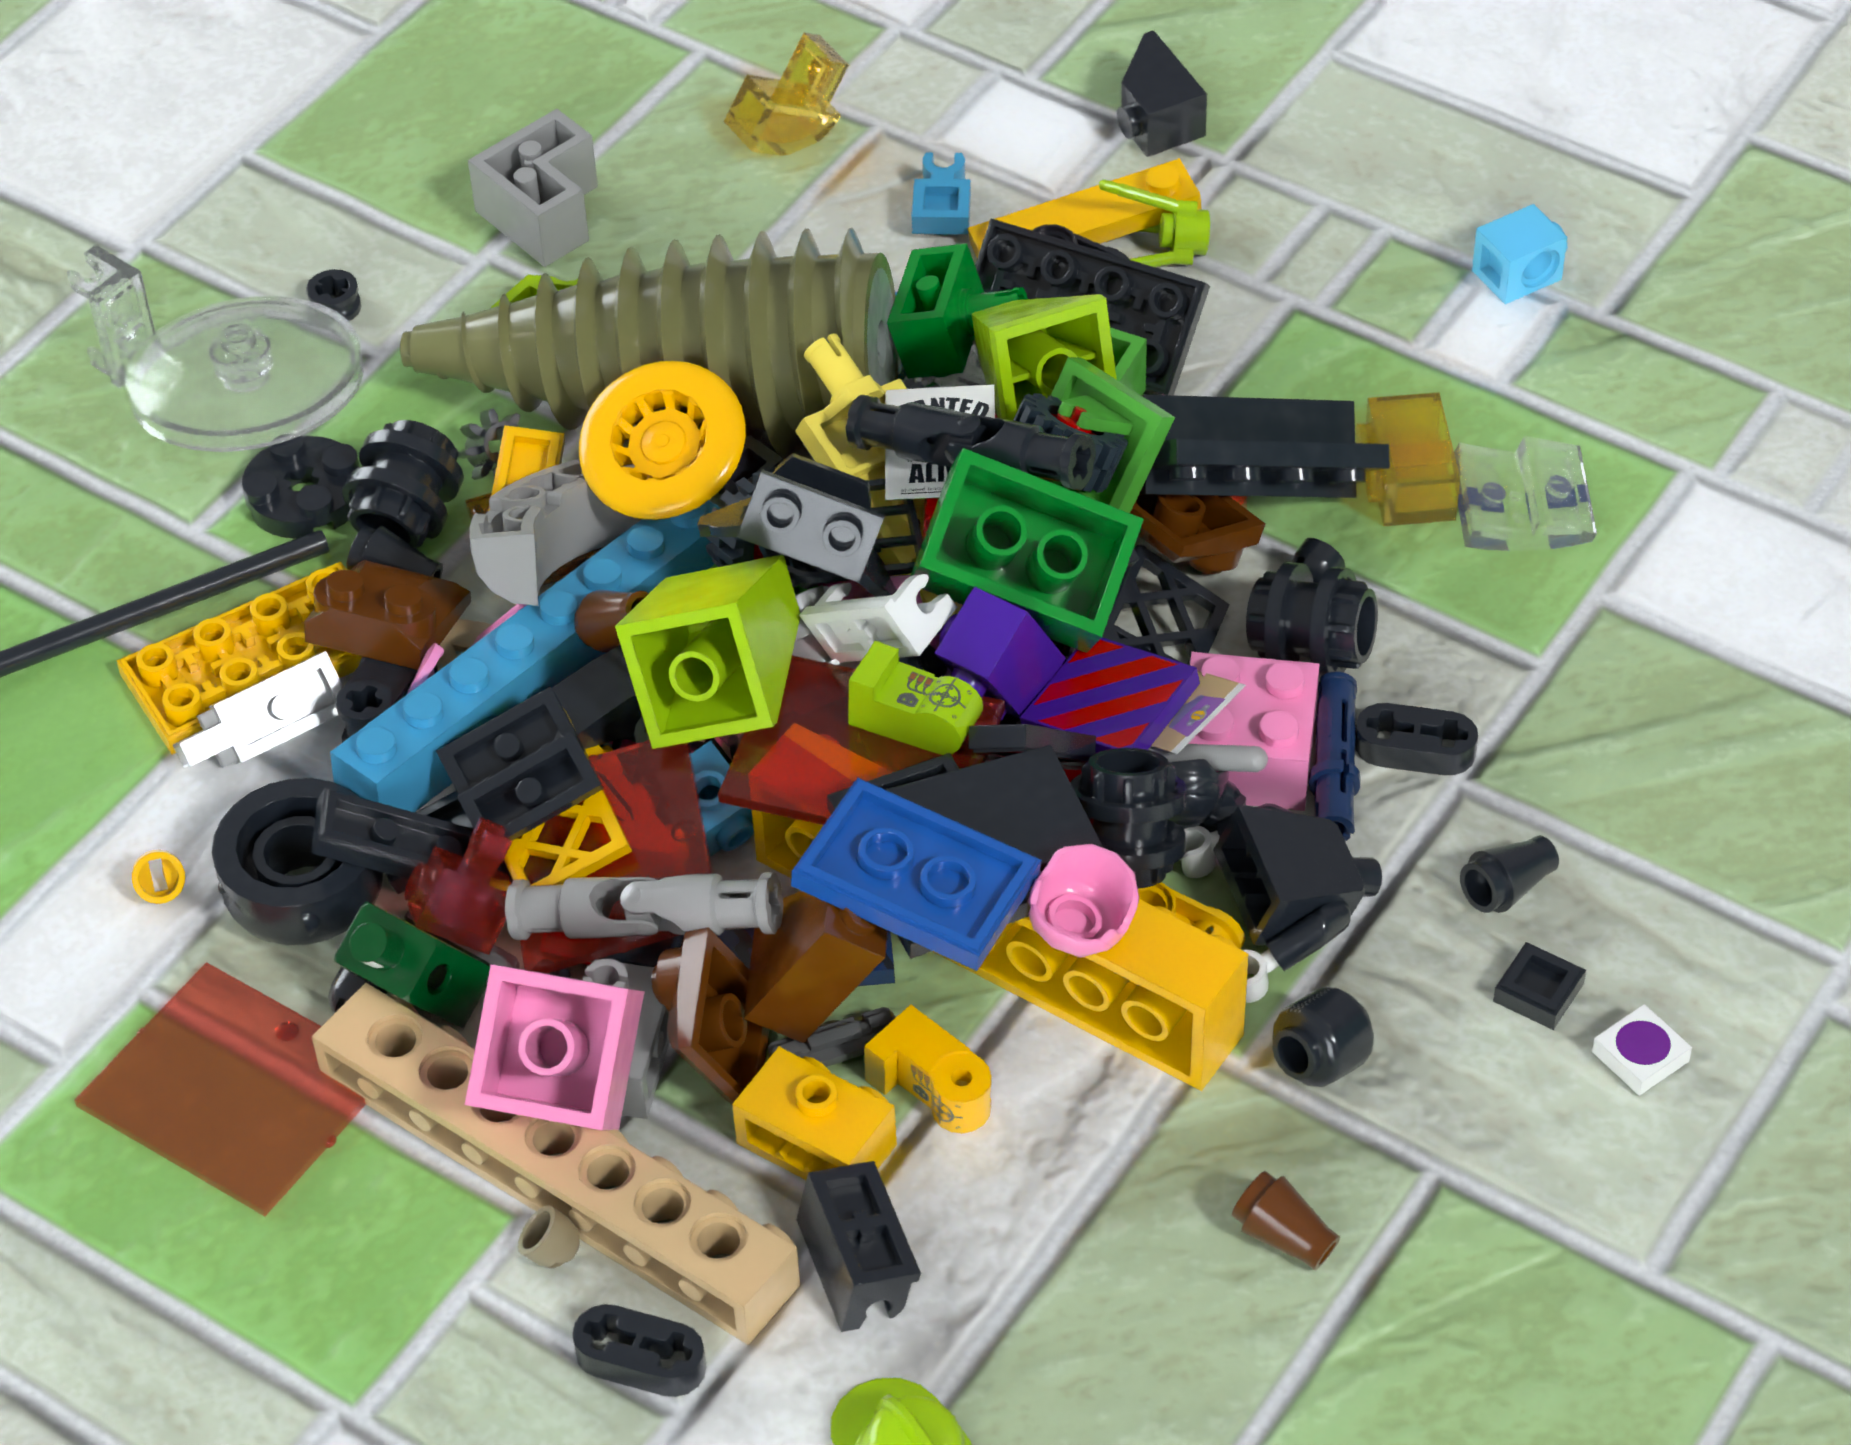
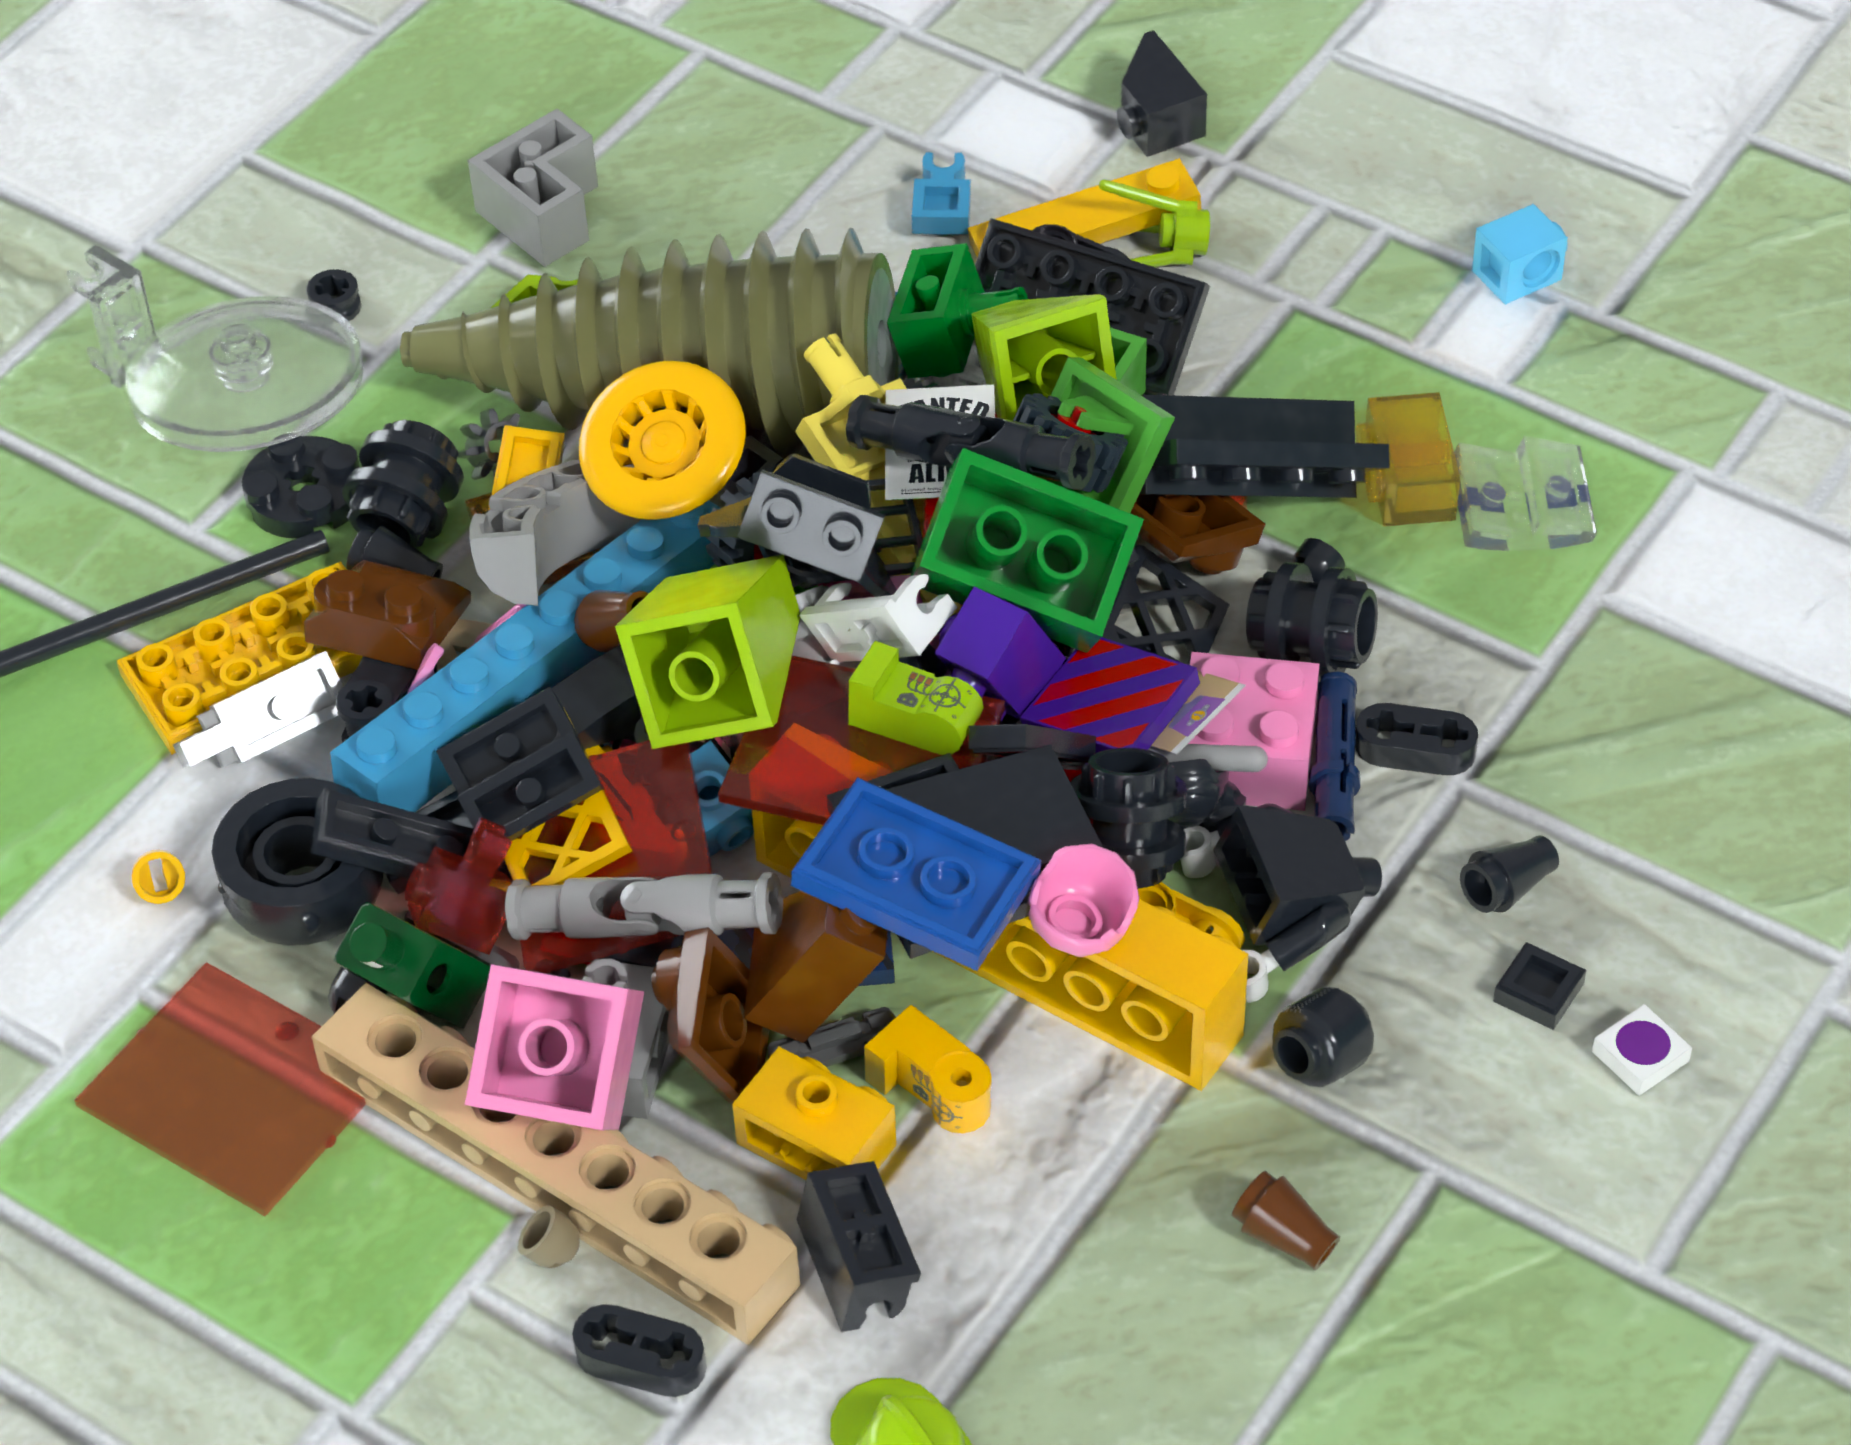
clear yellow brick [724,32,849,156] -> none

